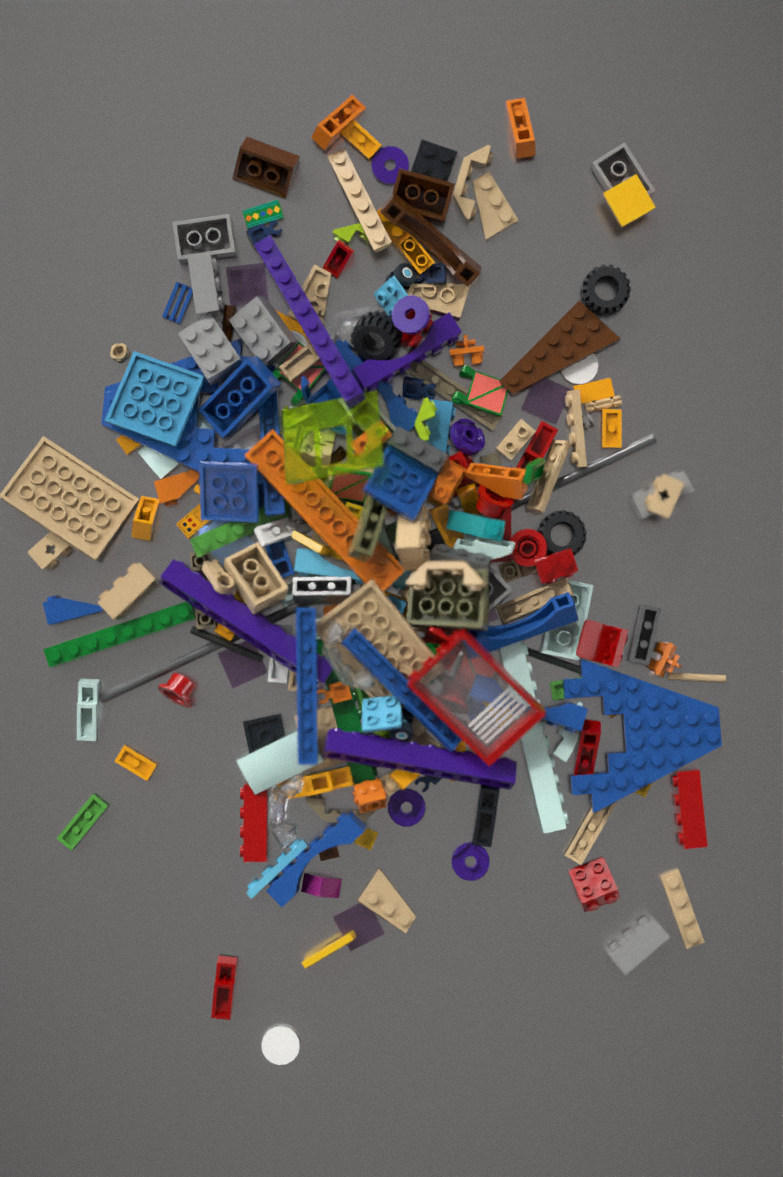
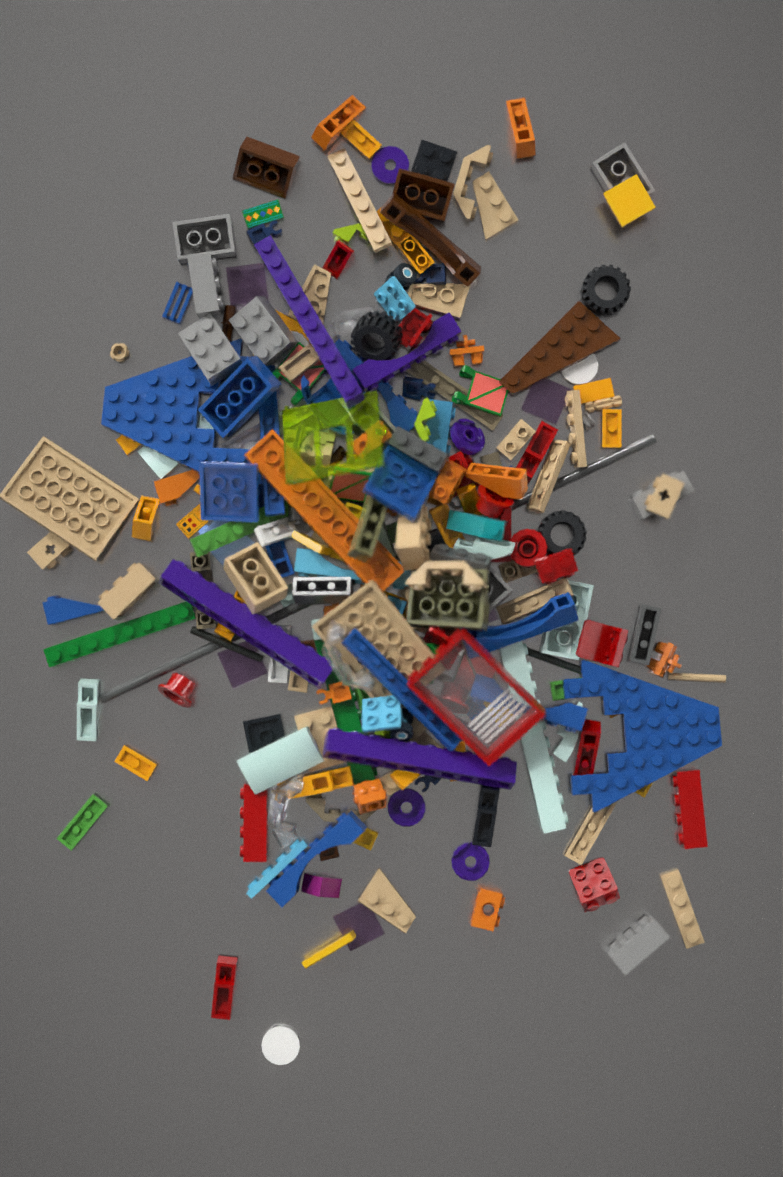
dark azure plate [105,351,205,448] -> none
tan piece [202,559,234,594] -> none
blue plate [296,607,318,765] -> none
dark purple tile [392,295,431,335] -> none
green tile [523,457,546,485] -> none
none -> orange brick [470,886,505,931]

